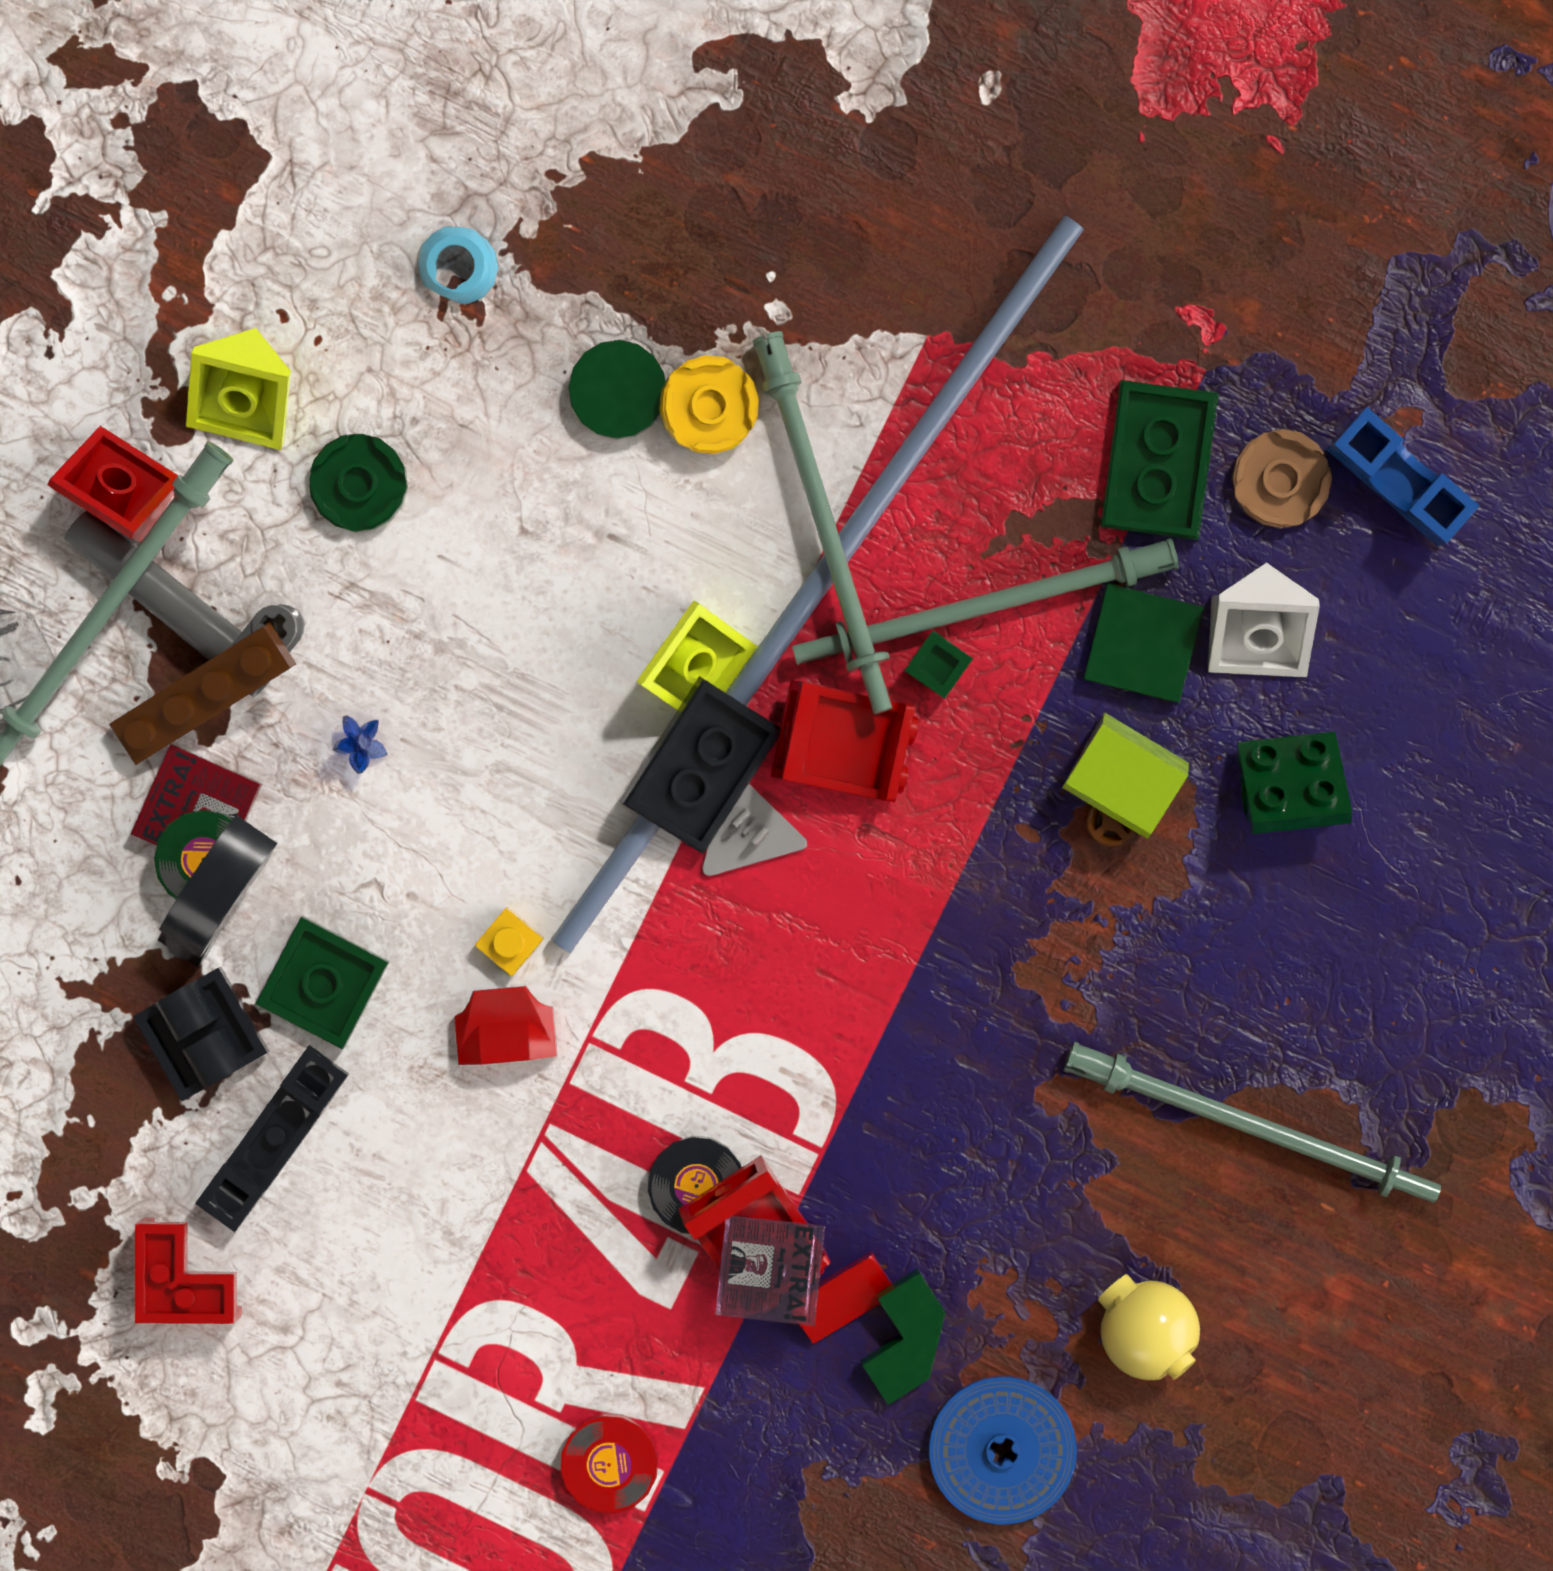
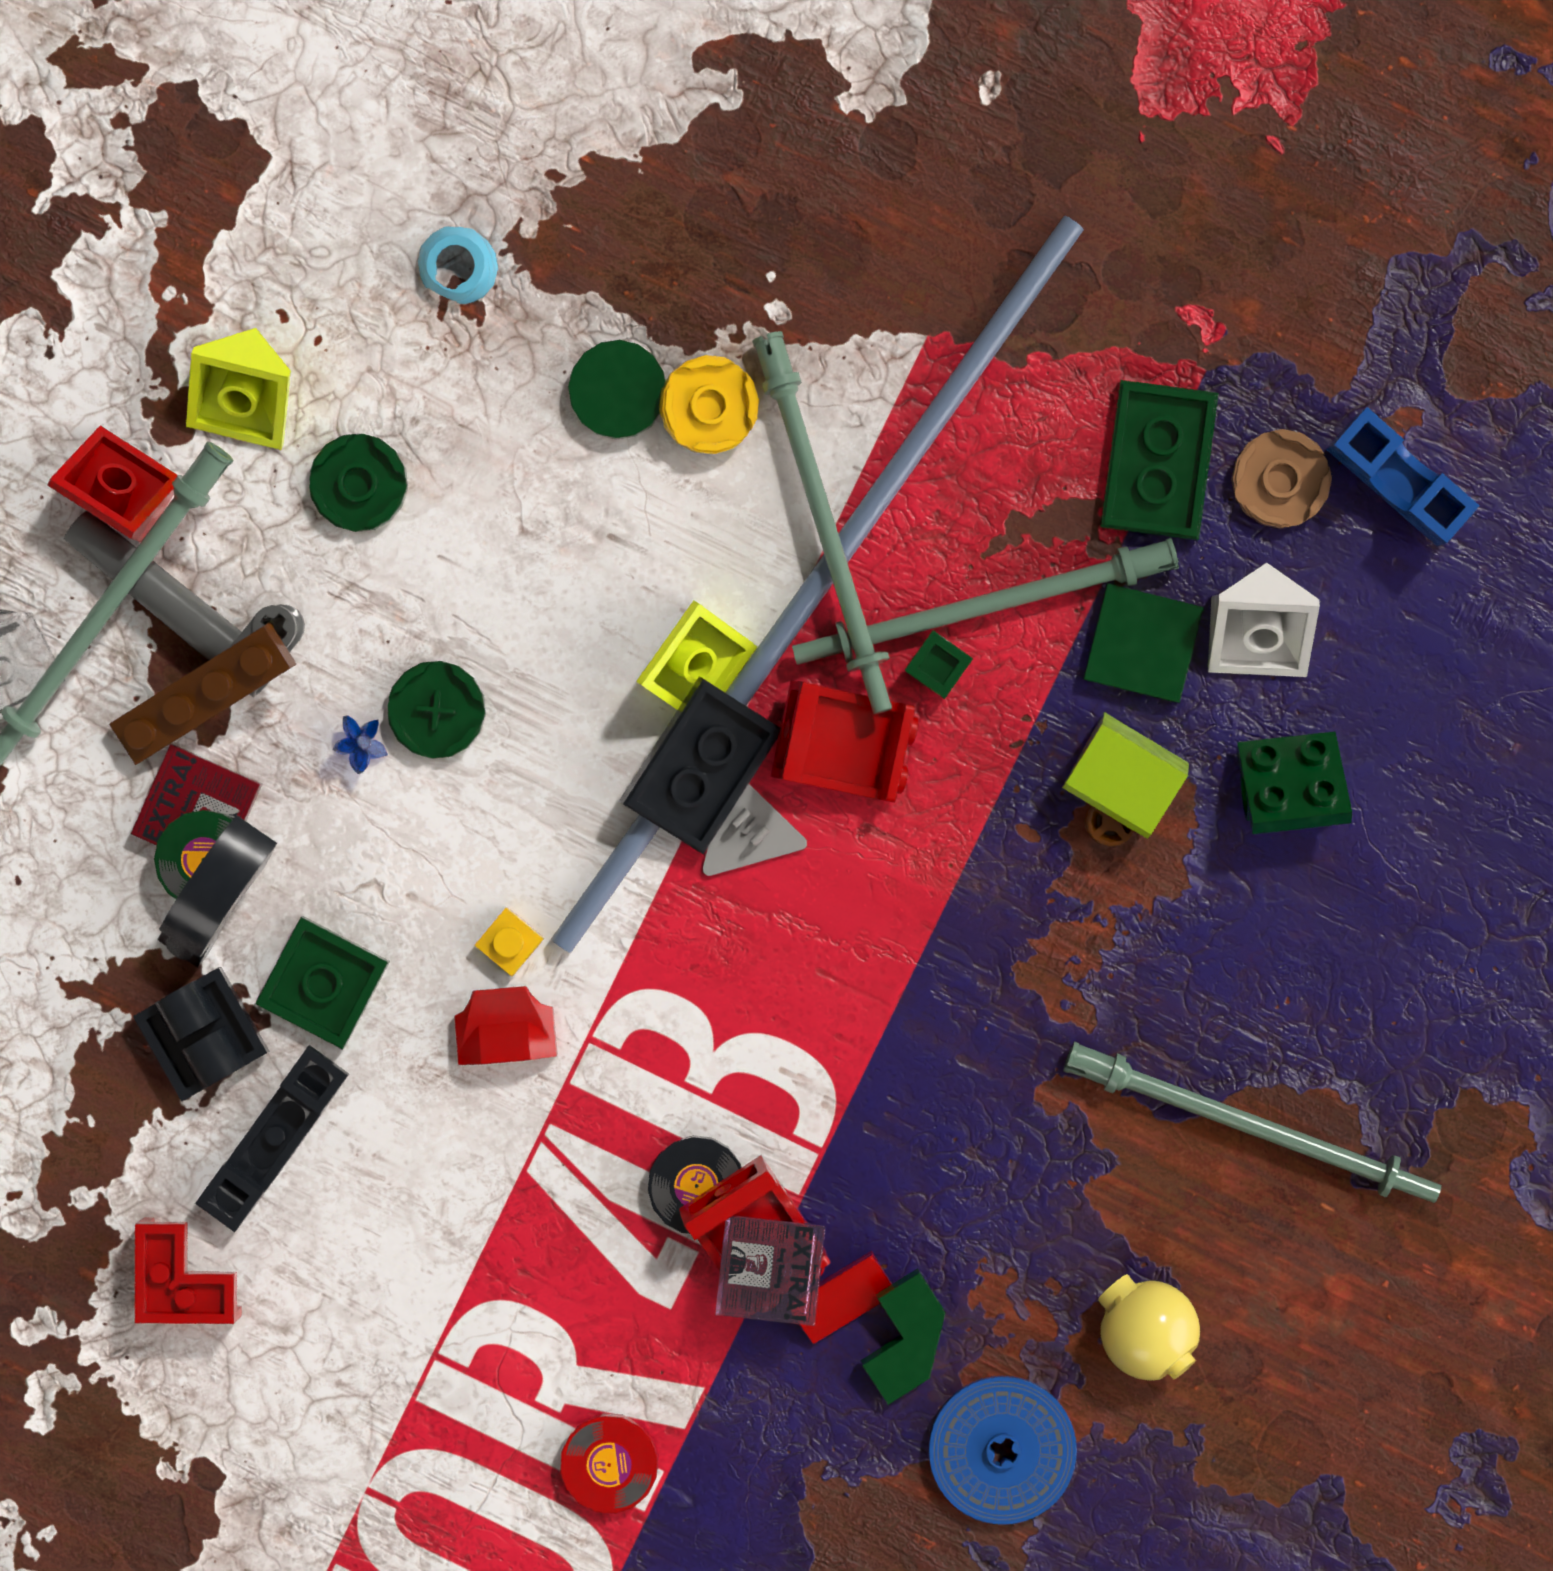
none -> dark green tile [387,661,486,759]

